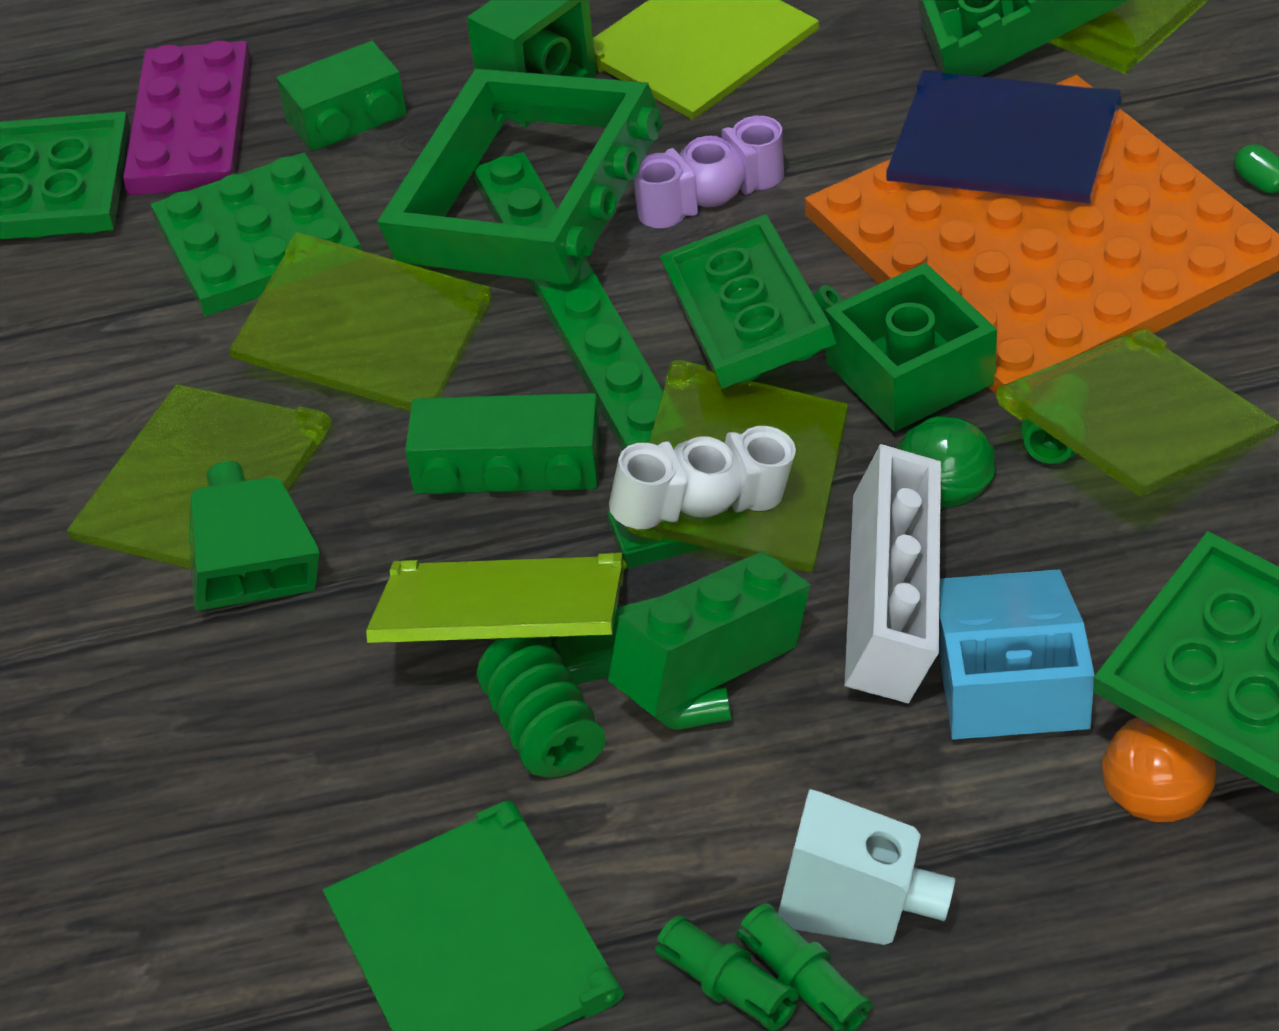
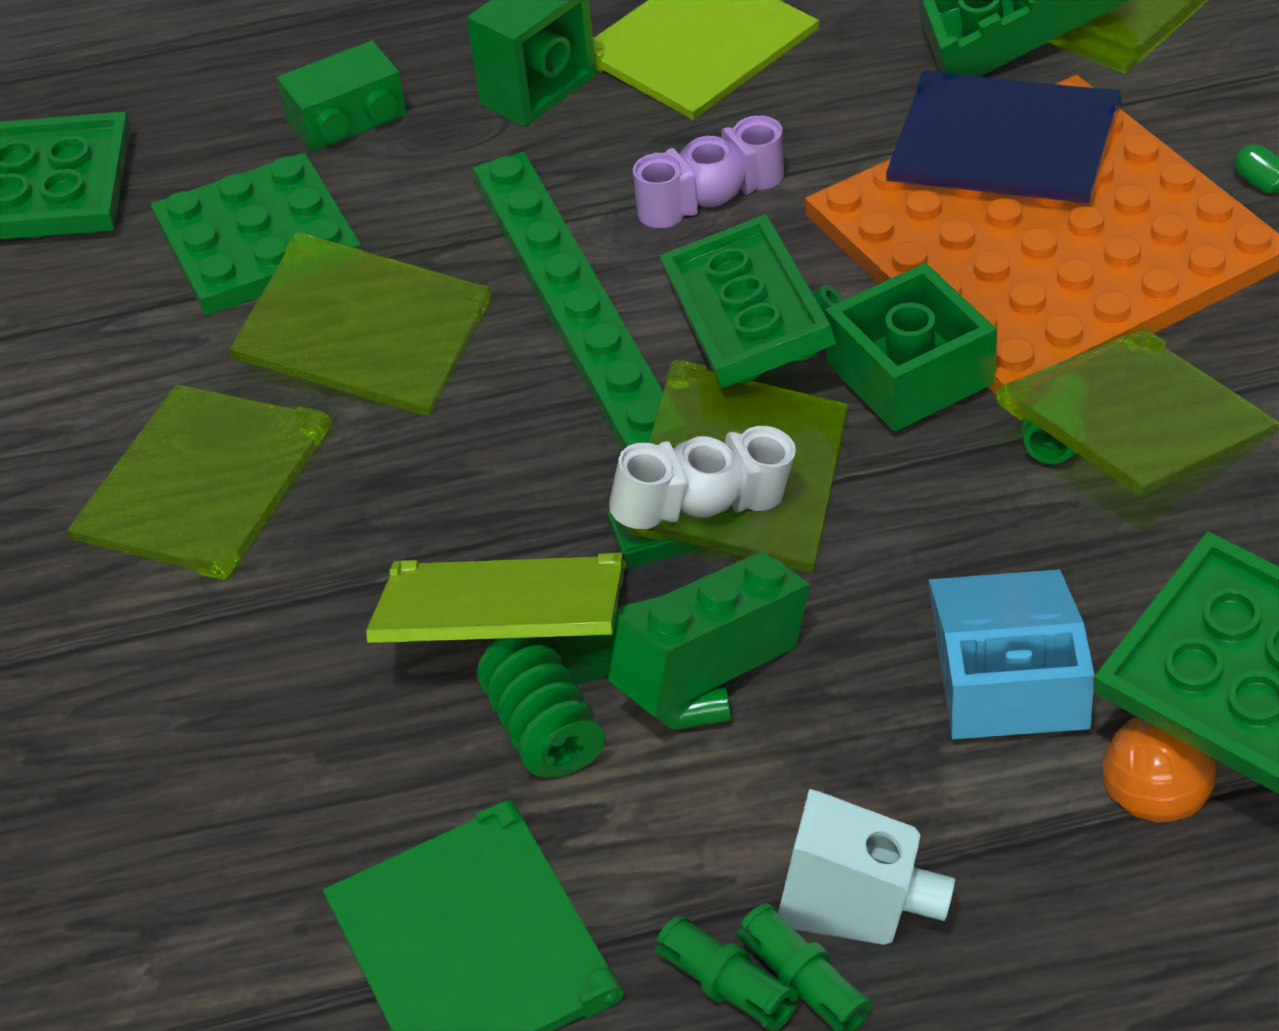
magenta plate [123,41,251,195] -> none
green torso [189,461,319,611] -> none
green window [377,69,663,284] -> none
green brick [405,393,601,494] -> none
white brick [844,444,941,703] -> none
green piece [897,416,996,508] -> none

